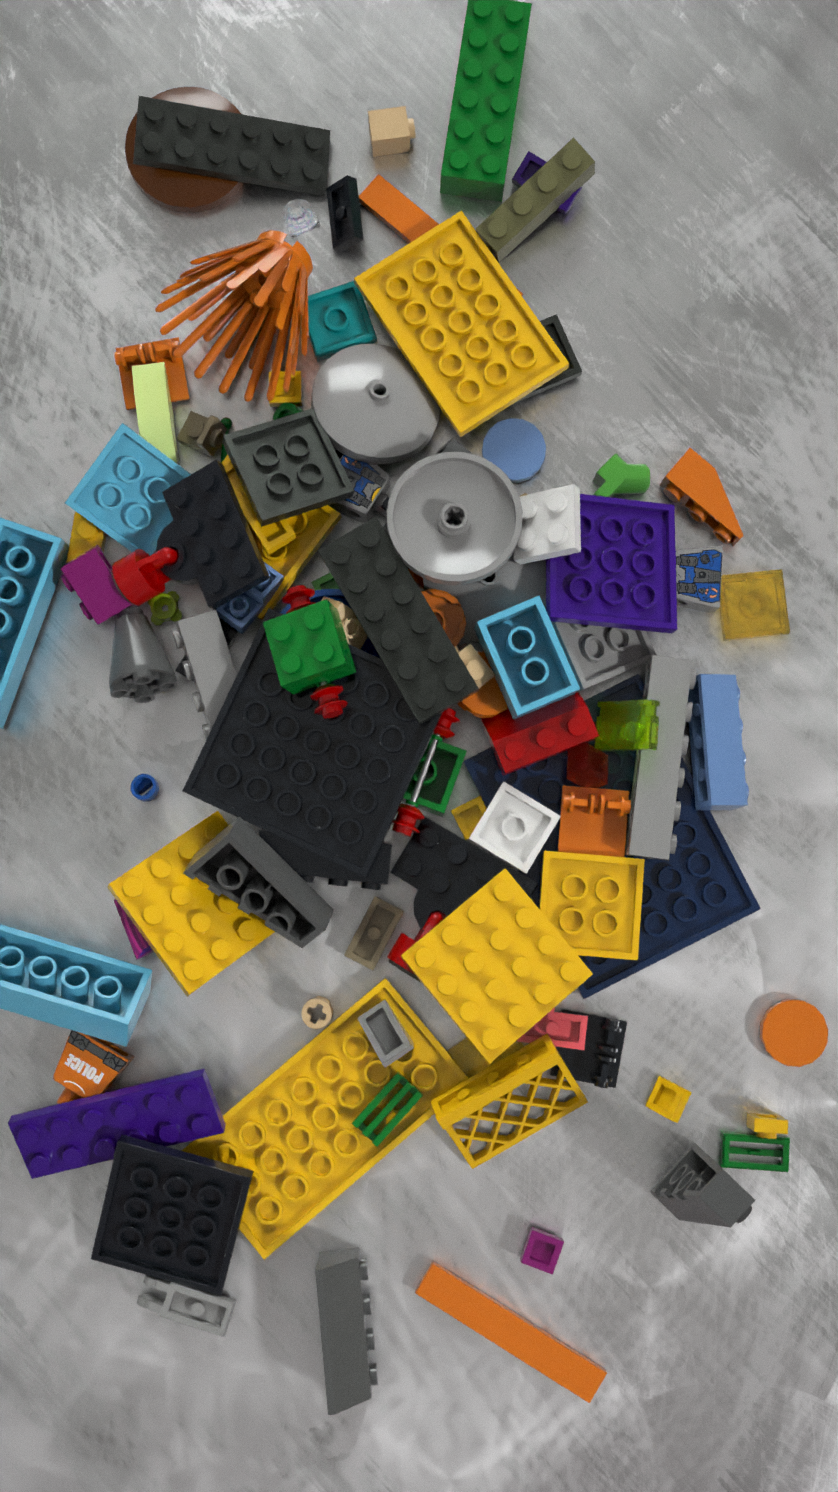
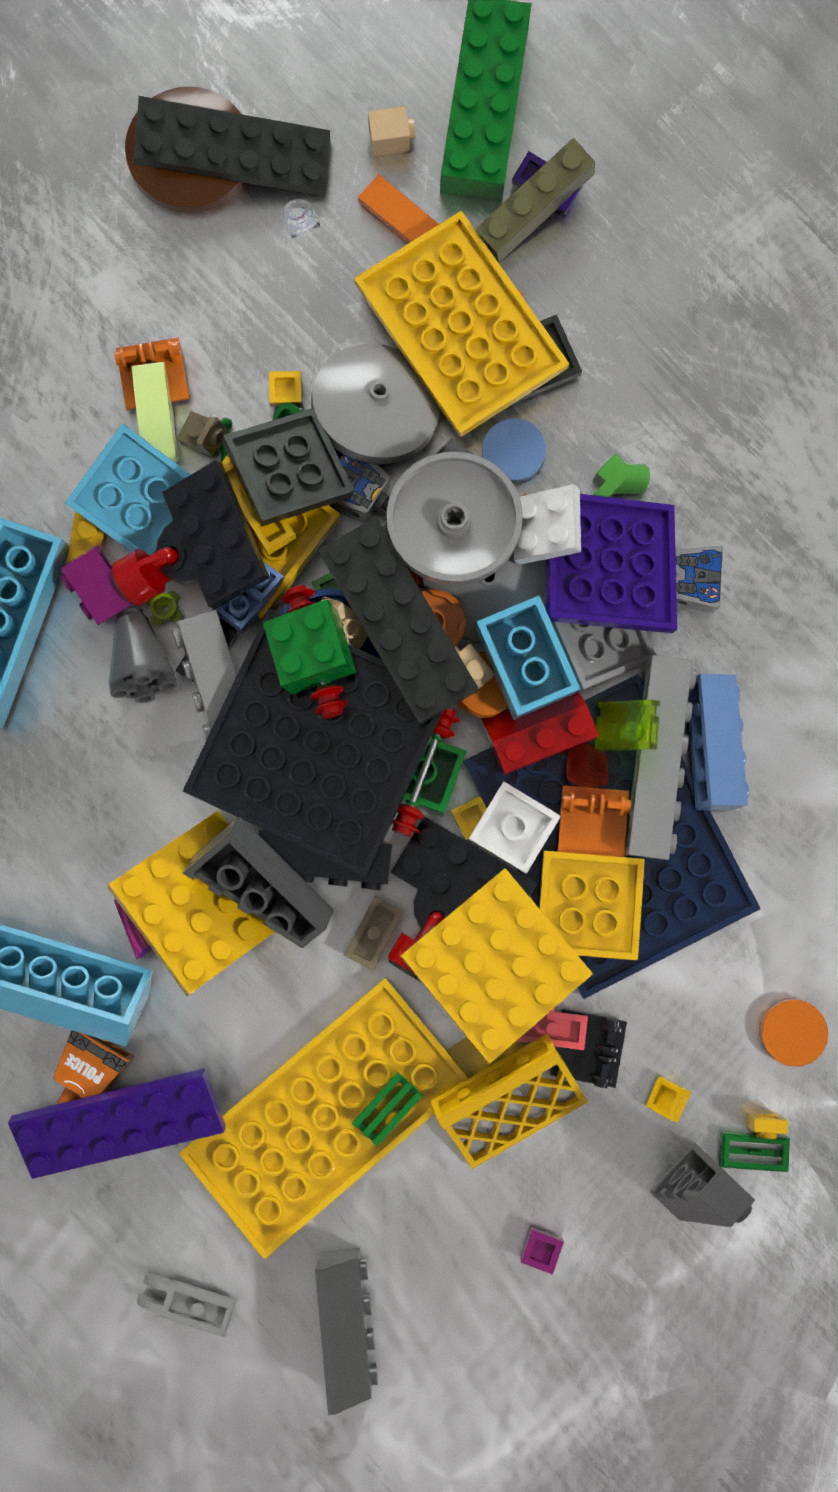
black plate [91,1134,254,1296] -> none
blue hinge [130,774,159,802] -> none
orange plant [155,230,313,402] -> none
teal tile [301,281,377,362] -> none
tan bush [301,996,334,1029] -> none
black plate [326,175,363,252] -> none
light grey slope [357,1000,414,1067] -> none
orange tile [415,1261,607,1403] -> none
orange slope [660,448,744,546] -> none
clear yellow tile [719,569,790,641] -> none

